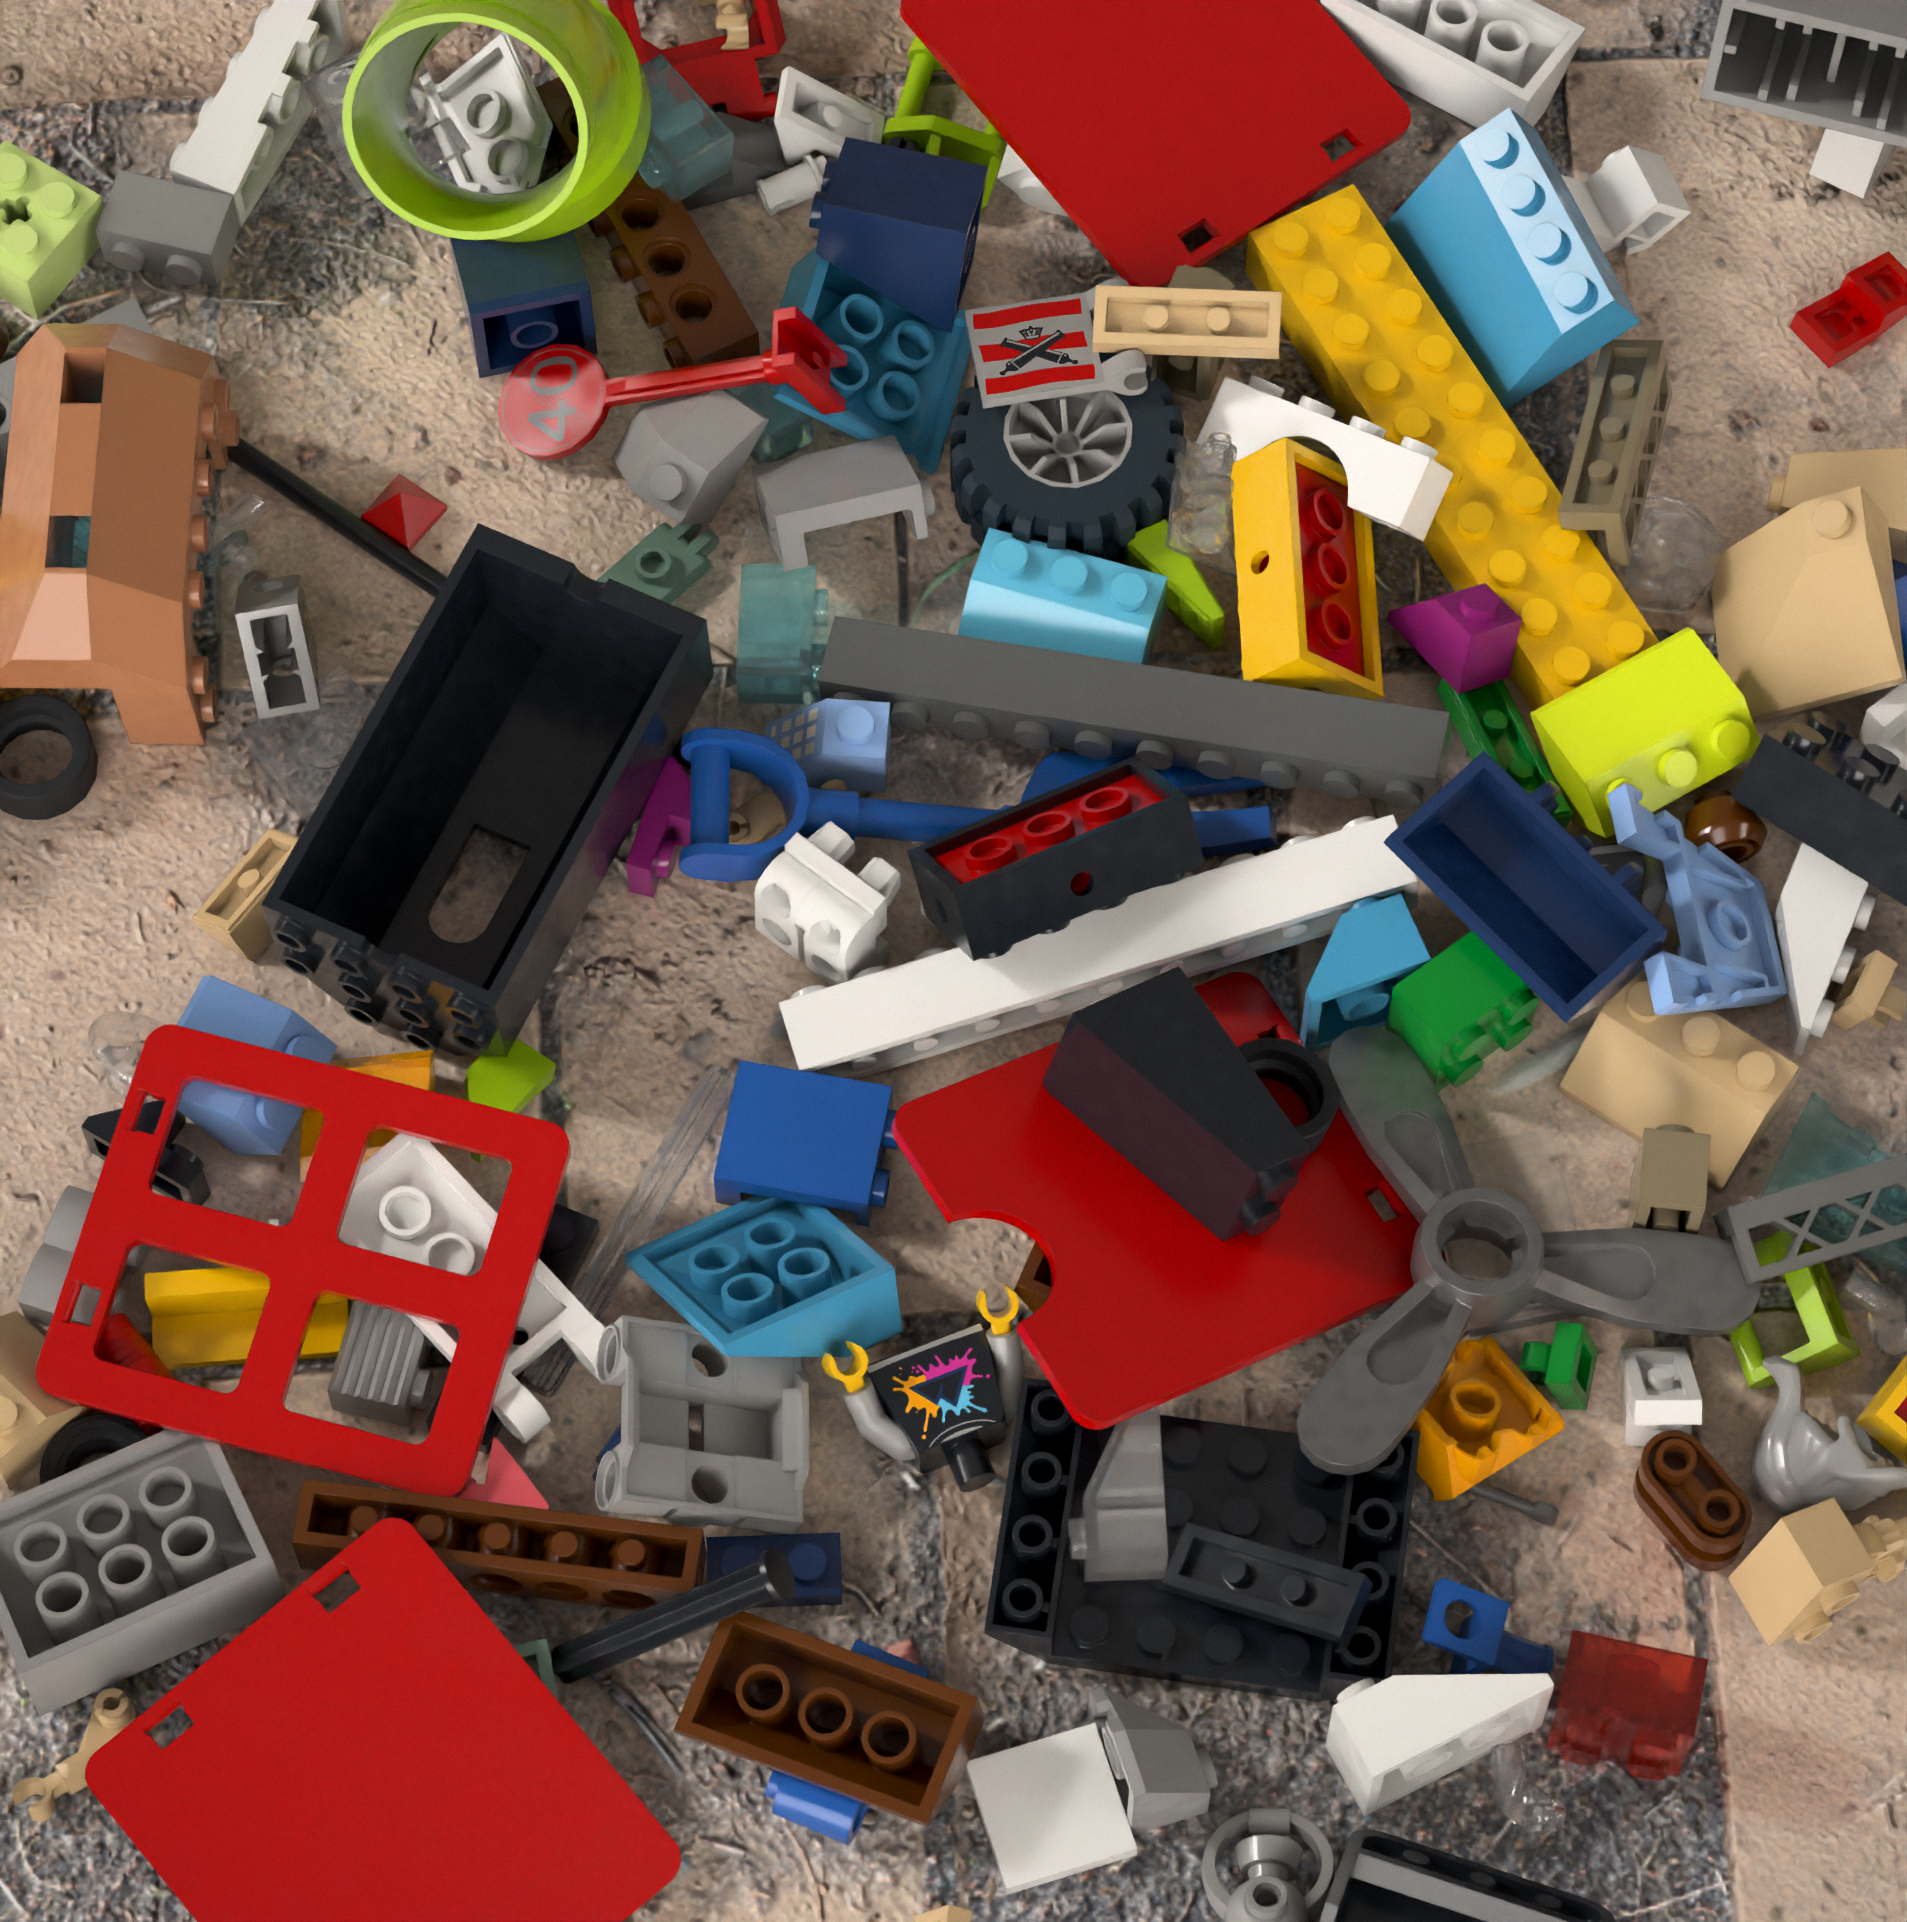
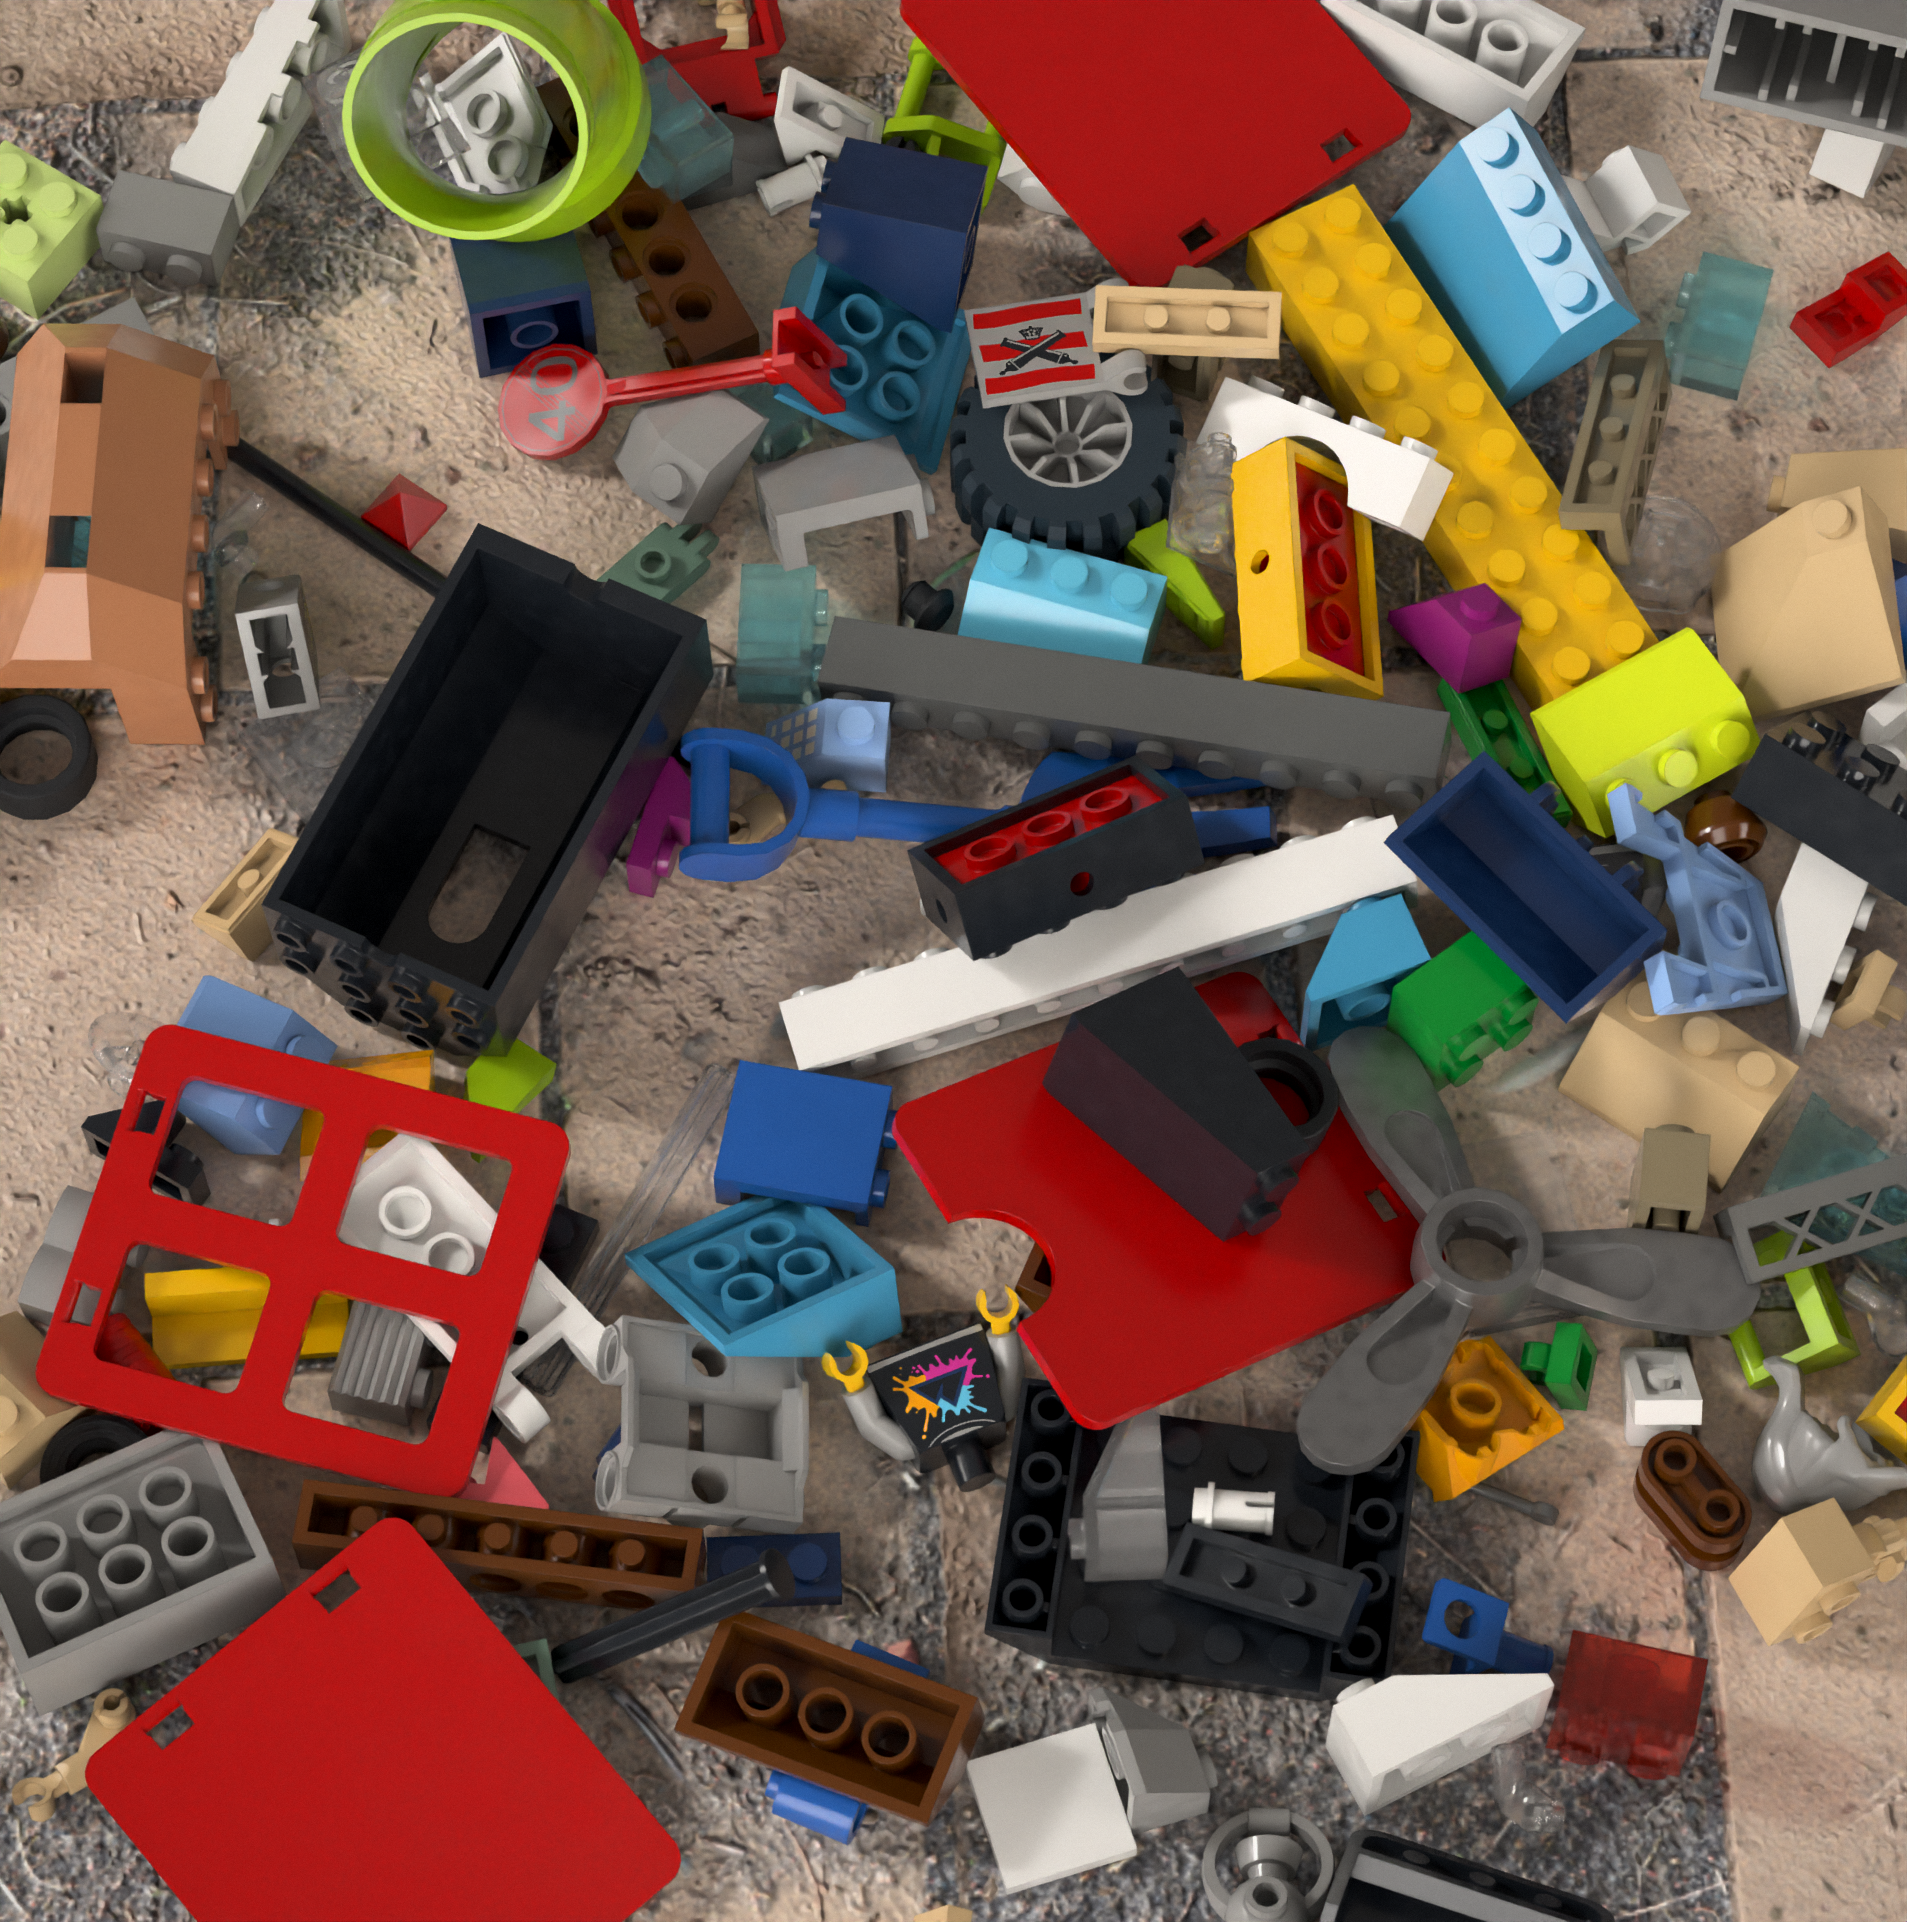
white hips [754,821,901,986] -> none
none -> black piece [901,580,954,632]
none -> white pin [1192,1482,1275,1535]
none -> clear light blue brick [1664,251,1774,401]

